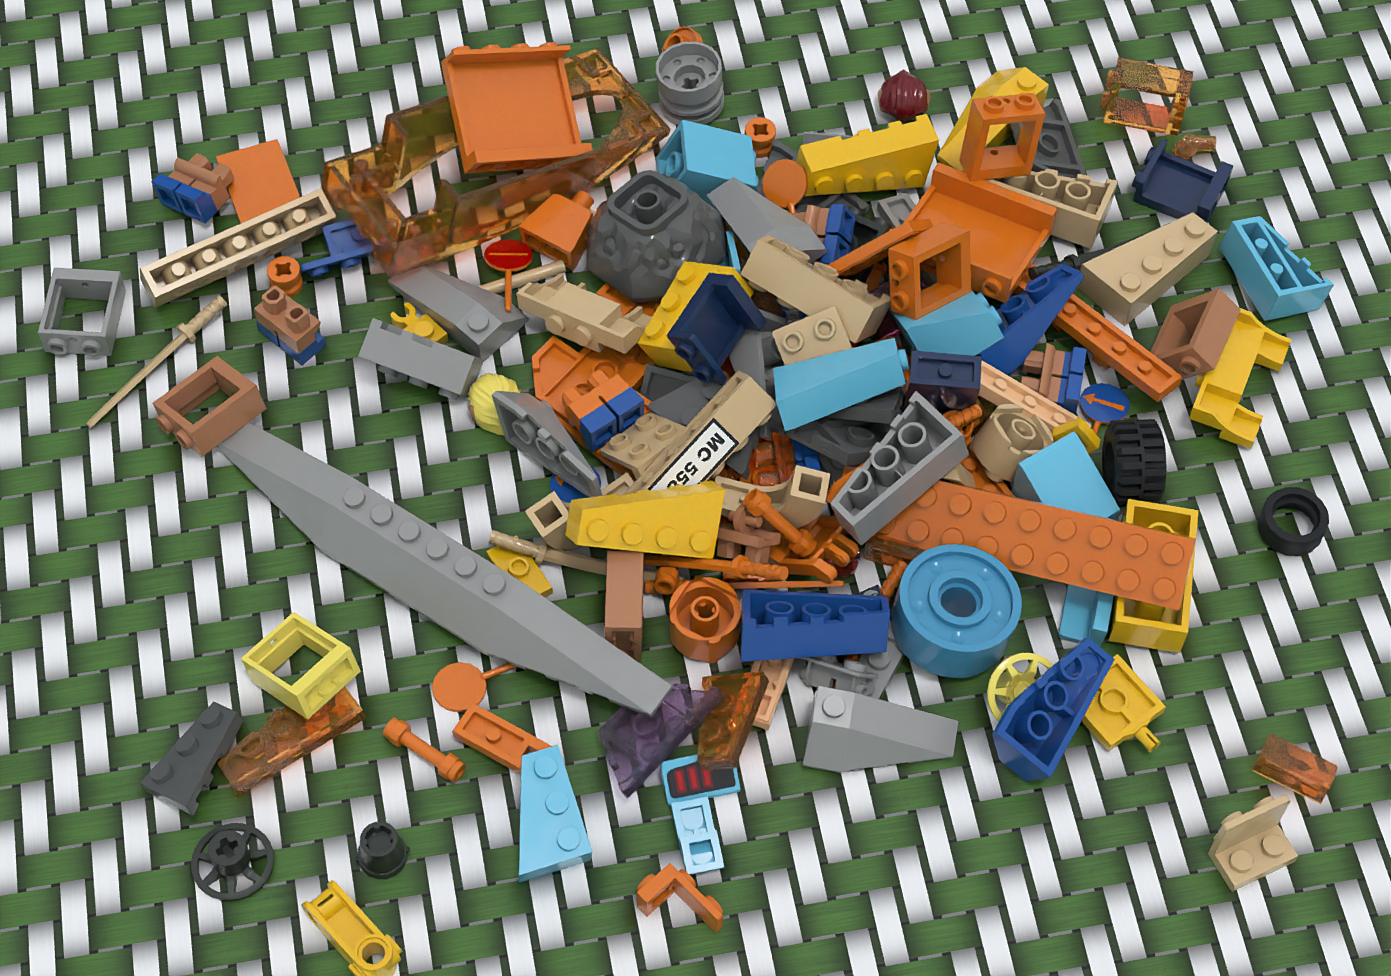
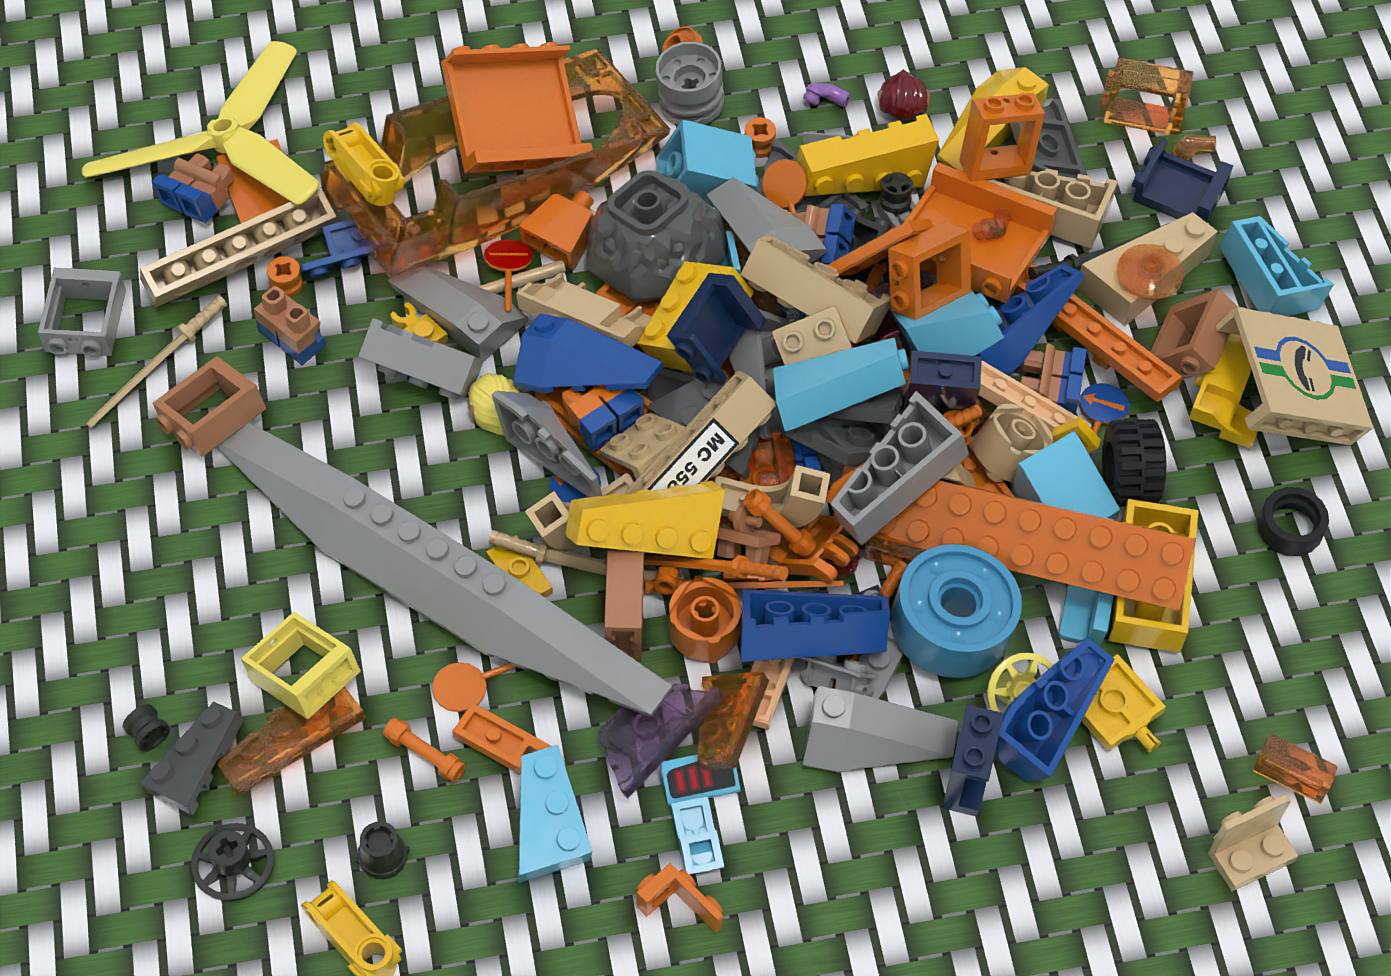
none -> light yellow piece [82,41,319,205]
none -> pearl dark grey wheel [122,704,170,751]
none -> yellow piece [323,122,405,206]
none -> blue wedge [513,314,664,393]
none -> medium lavender arm [803,83,851,108]
none -> pearl dark grey wheel [879,173,913,213]
none -> dark blue panel [942,704,1003,817]
none -> clear orange arm [972,207,1011,240]
none -> clear orange dish [1117,244,1184,300]
none -> tan panel [1215,307,1374,445]

